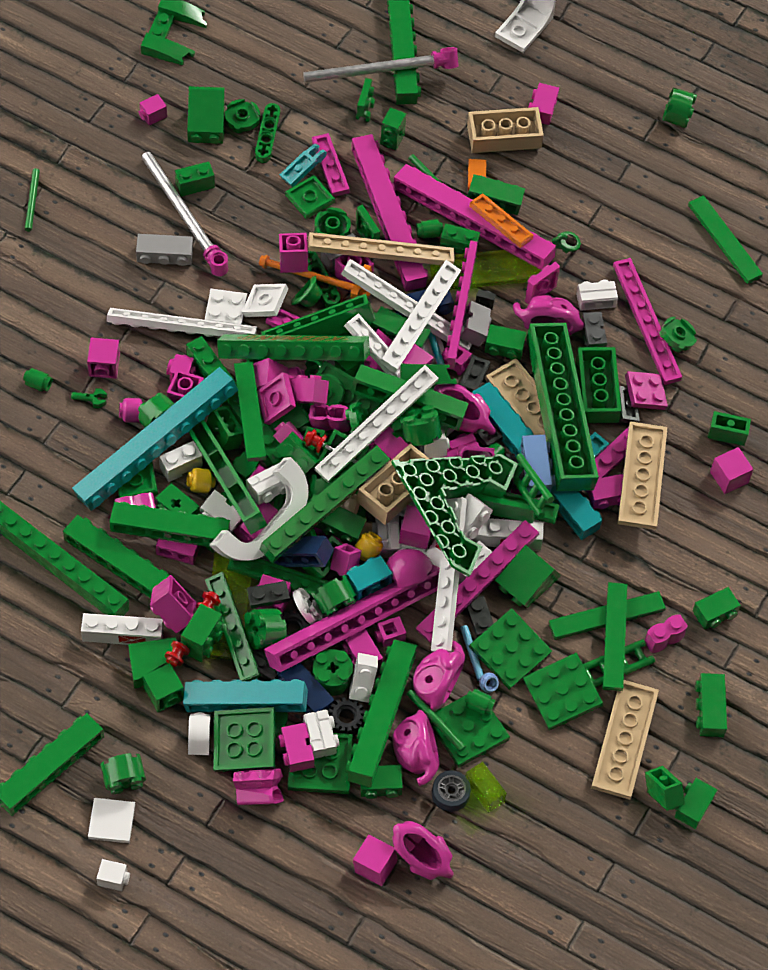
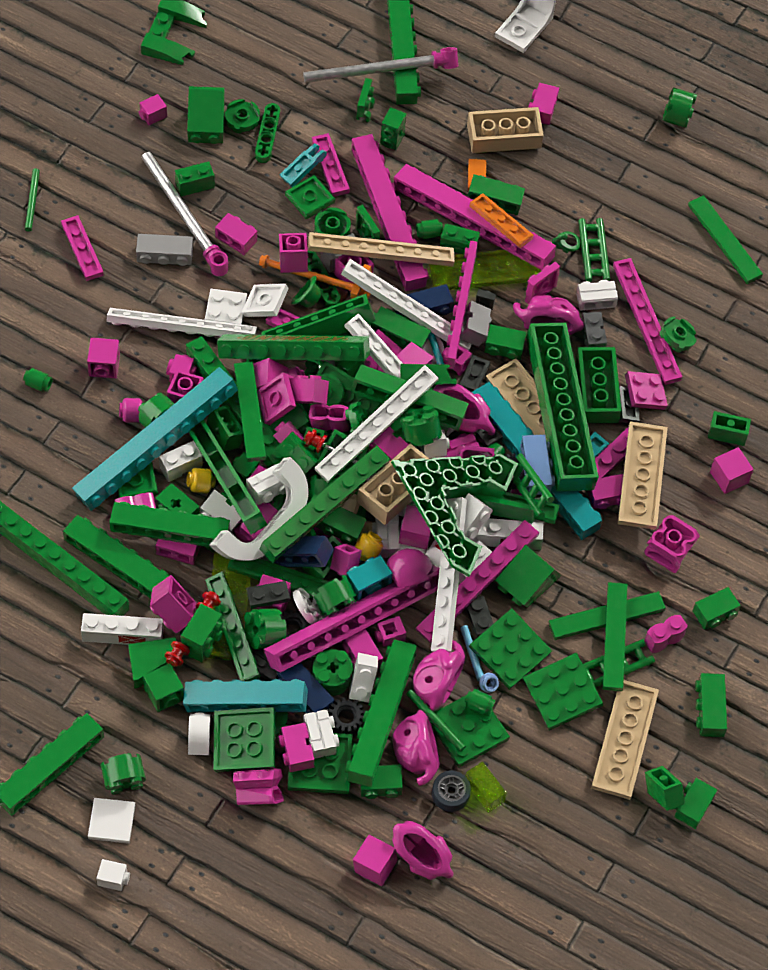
green bar [71,388,108,409] -> none
white plate [380,260,461,373] -> none
green bar [408,154,442,183] -> none
none -> dark pink plate [61,215,104,281]
none -> dark pink brick [215,213,257,255]
none -> green bar [578,218,611,282]
none -> dark pink piece [644,515,700,573]

